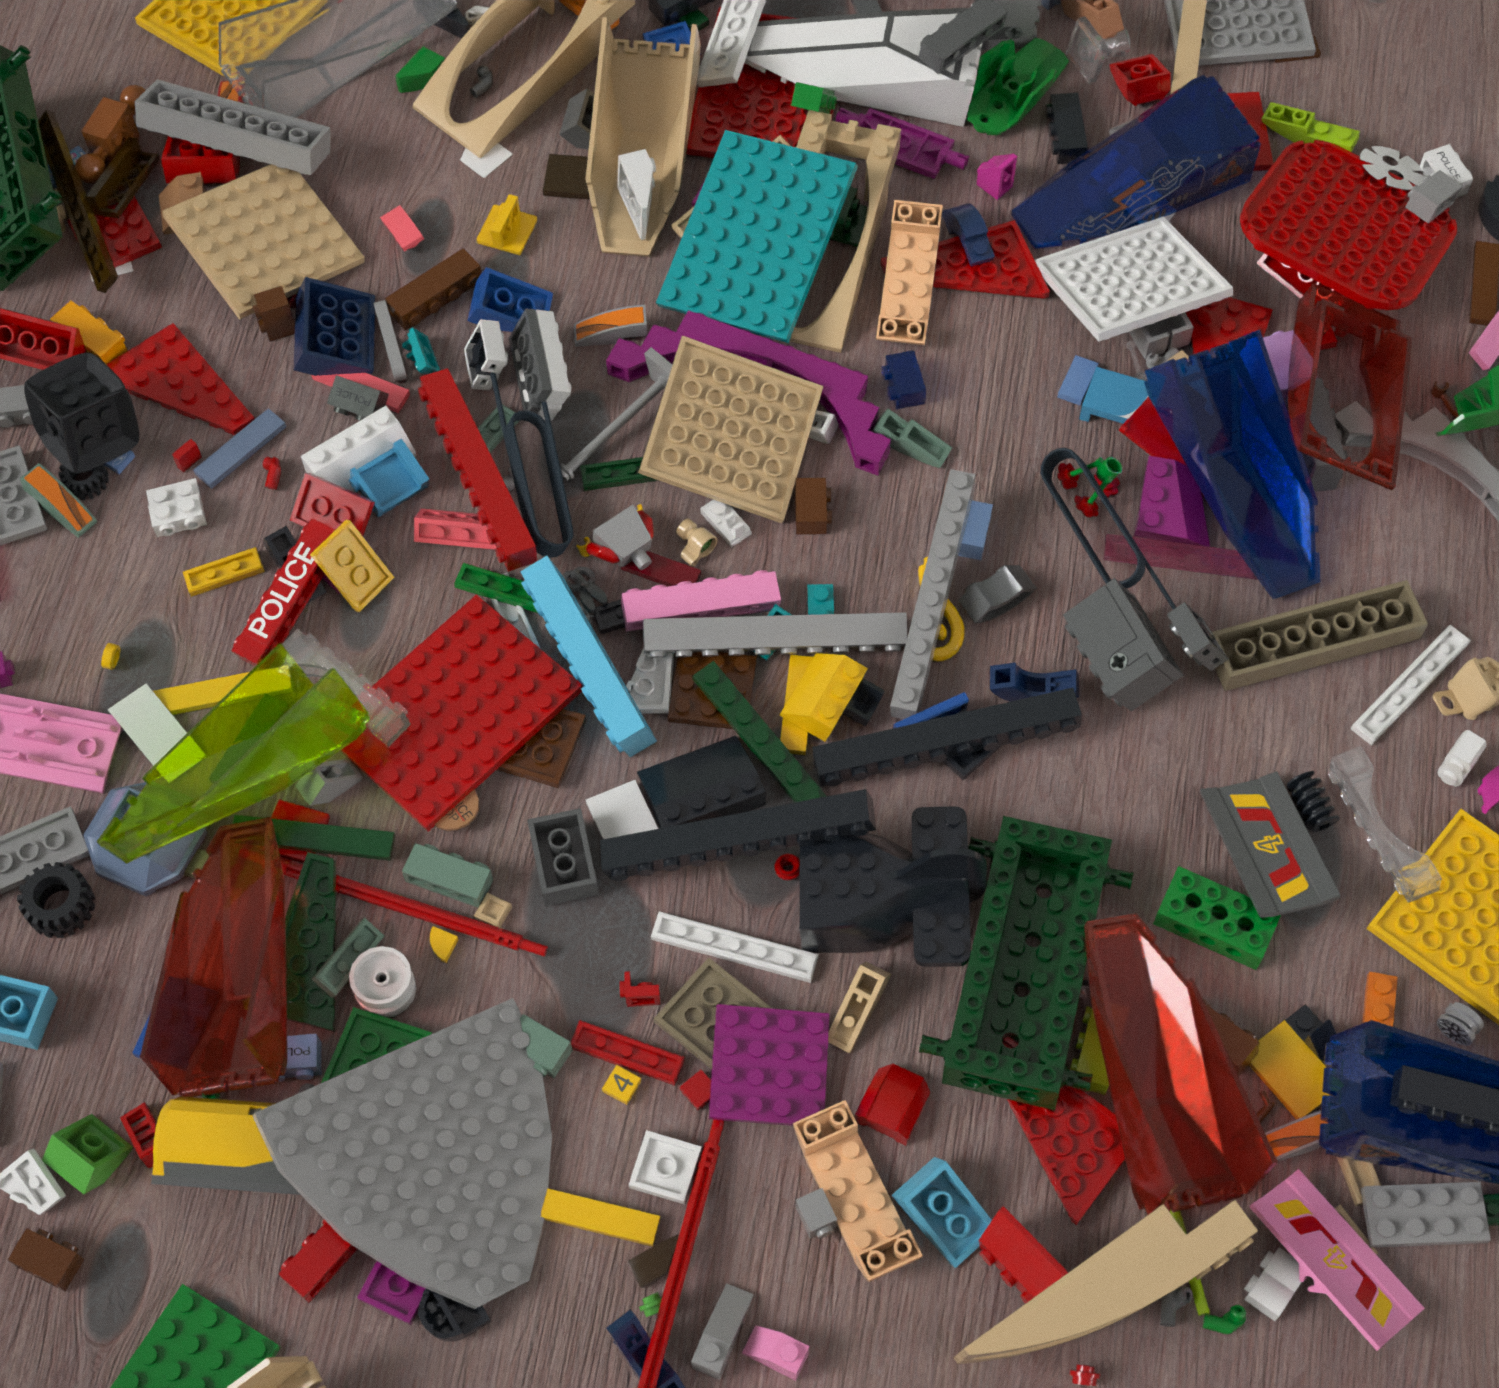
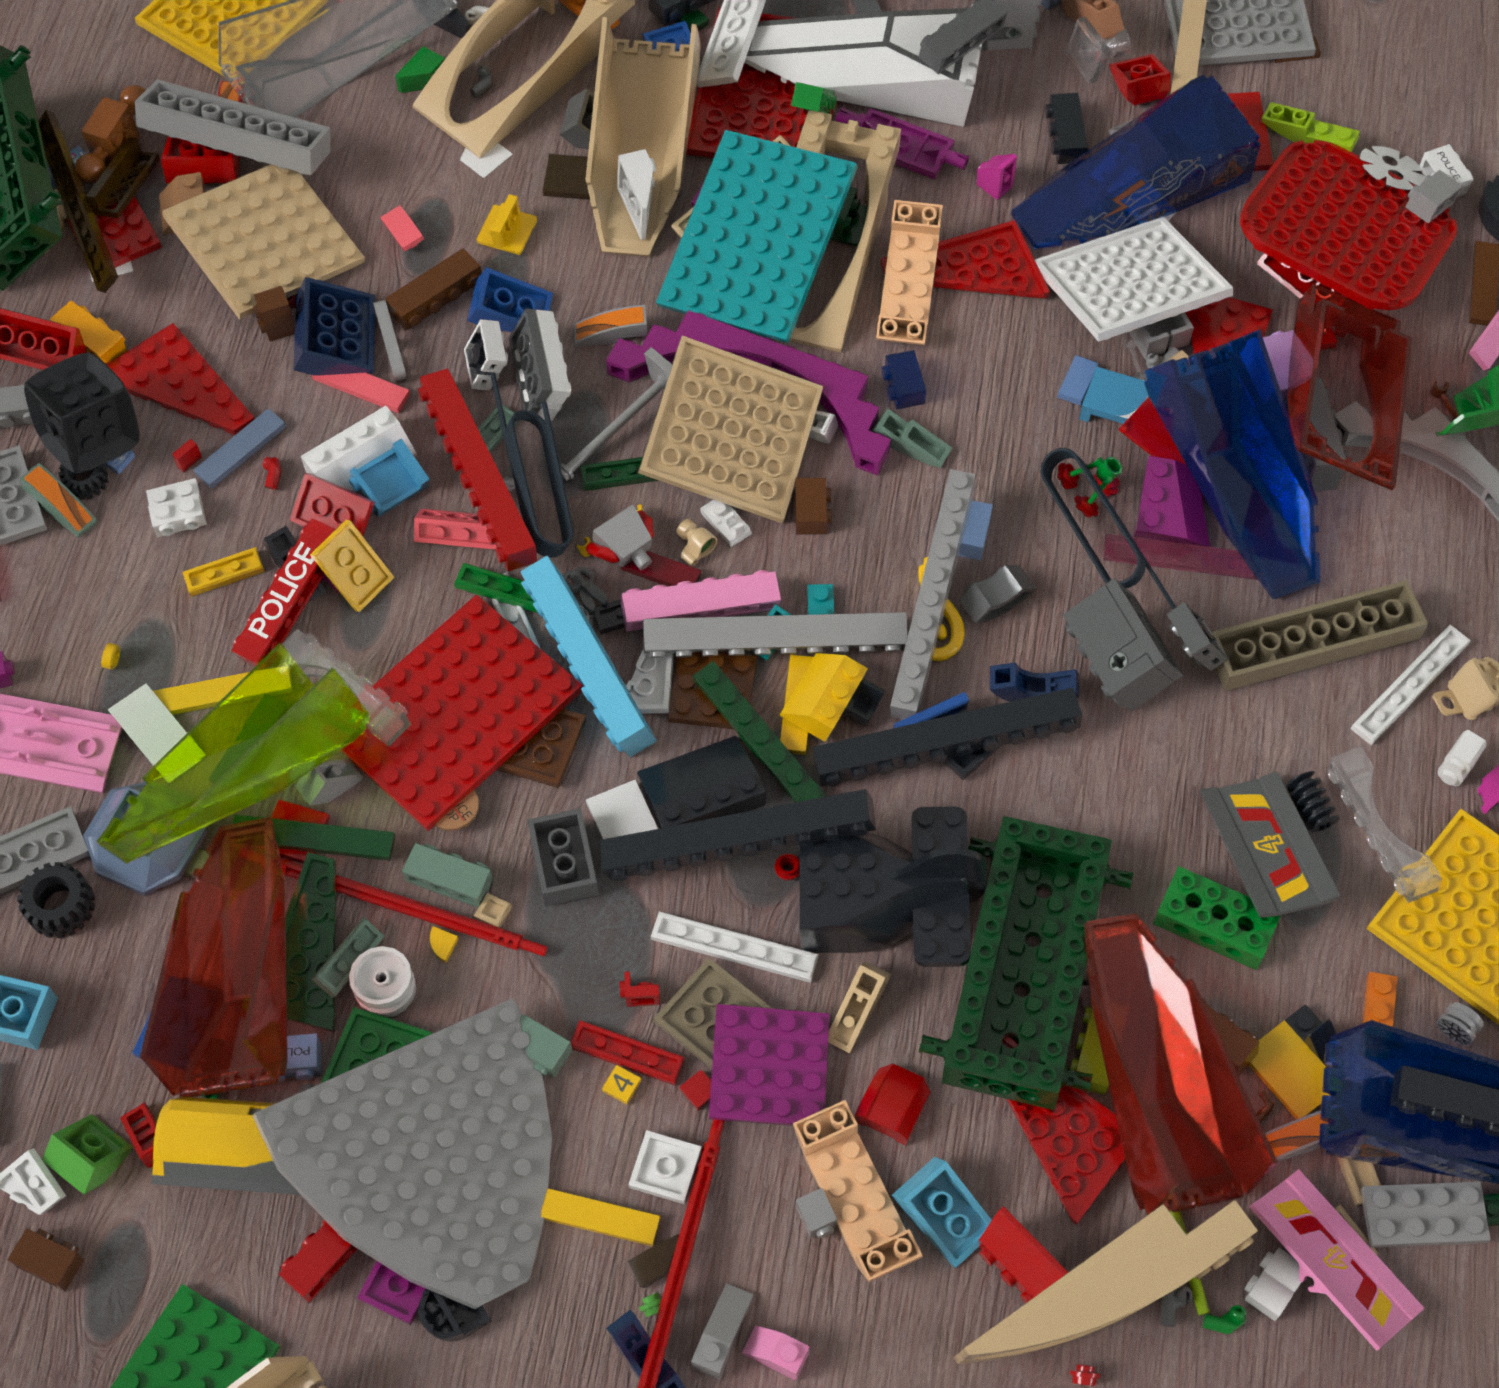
pearl dark grey brick [327,375,389,421] -> none
teal plate [402,328,440,375] -> none
dark blue arch [942,203,995,267] -> none
green piece [966,38,1069,135] -> none

